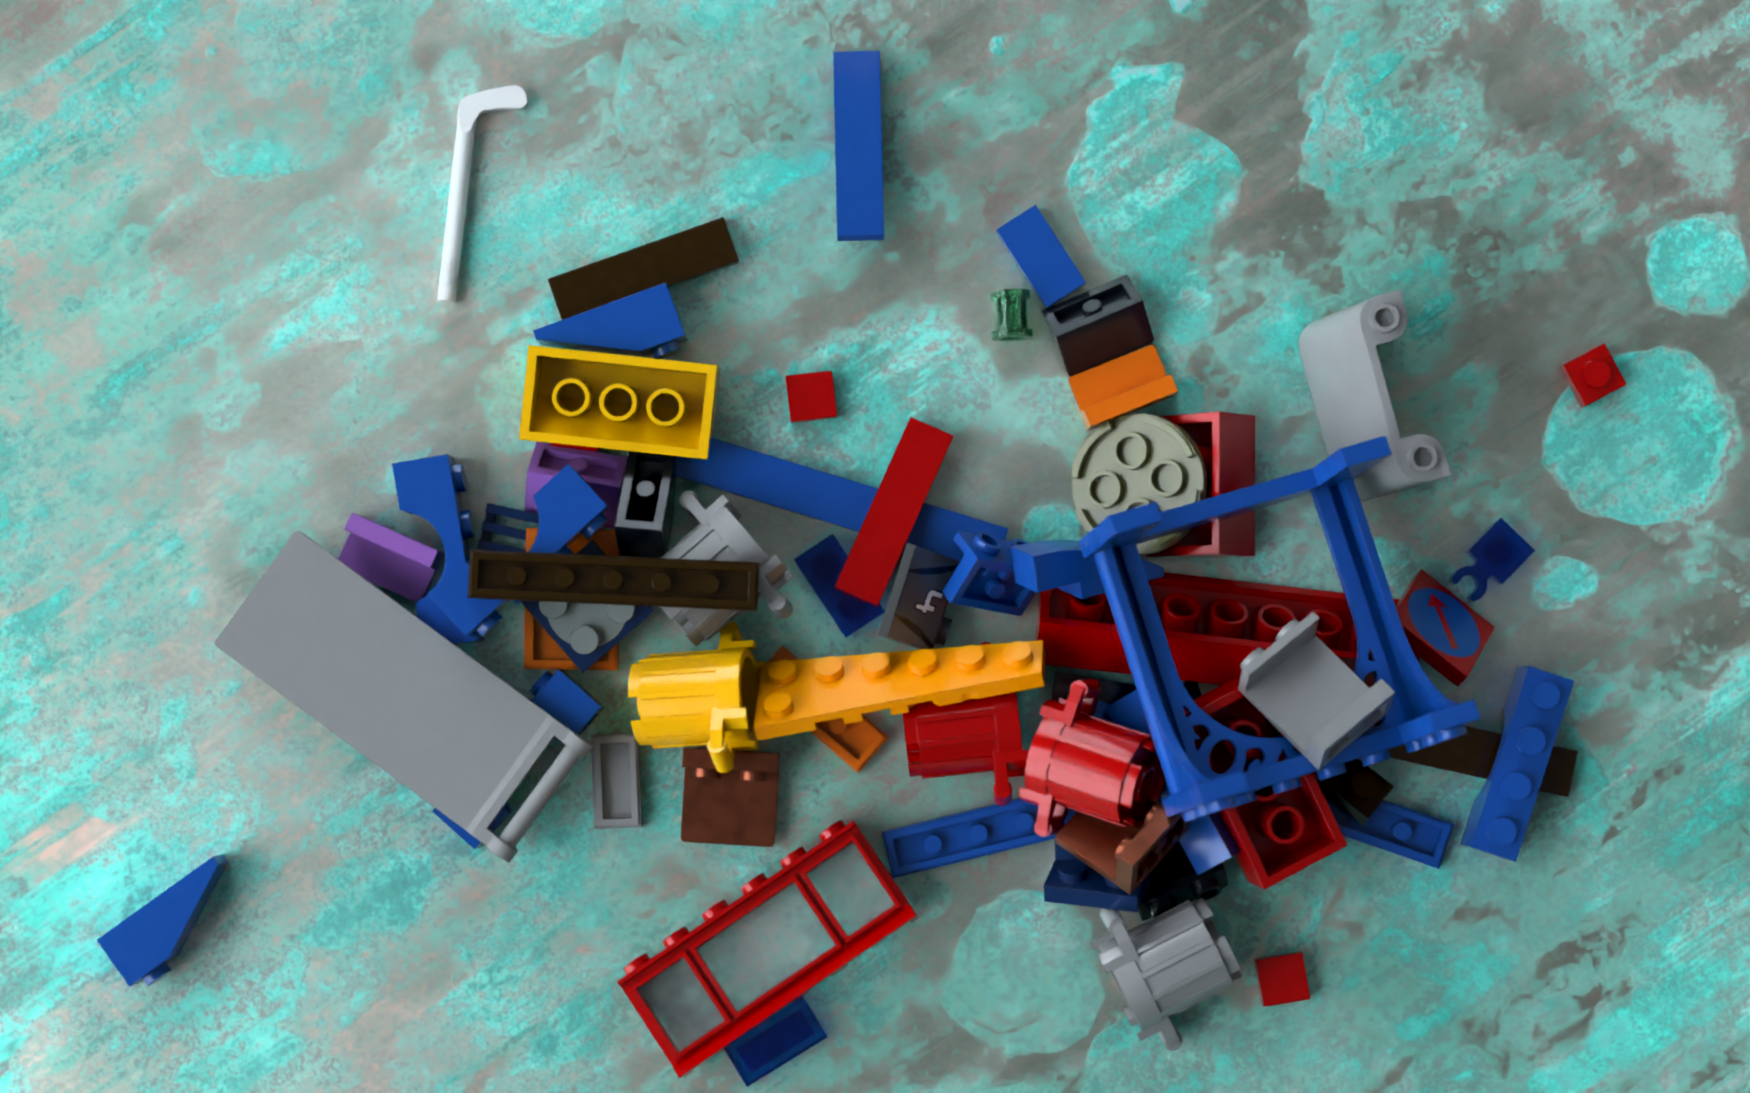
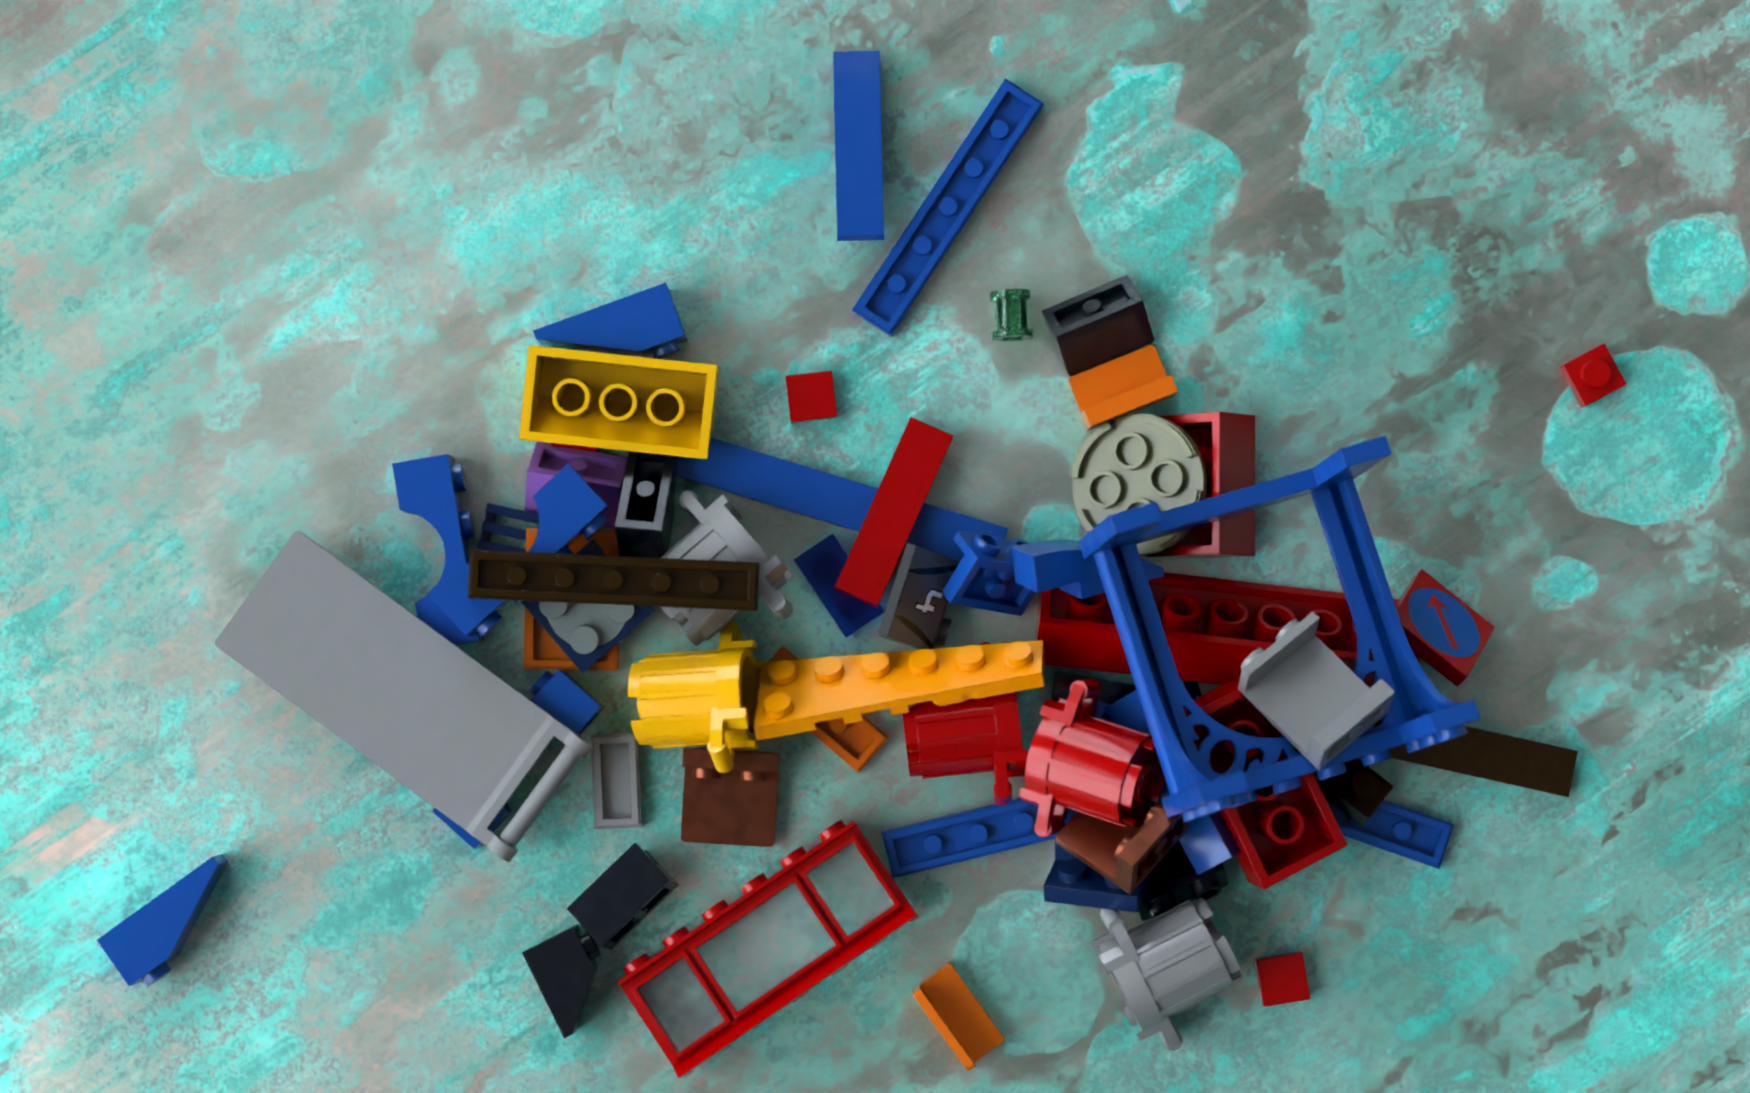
medium lavender panel [338,513,444,602] -> none
white piece [437,85,528,303] -> none
dark brown tile [548,217,740,320] -> none
clear blue tile [725,996,828,1087] -> none
blue tile [996,205,1086,309] -> none
light grey windscreen [1298,289,1451,501] -> none
clear blue plate [1449,518,1535,602] -> none
blue arch [1460,666,1574,862] -> none
none -> black slope [522,924,601,1038]
none -> black hinge [567,843,679,950]
none -> blue tile [852,78,1044,337]
none -> orange panel [912,962,1005,1071]

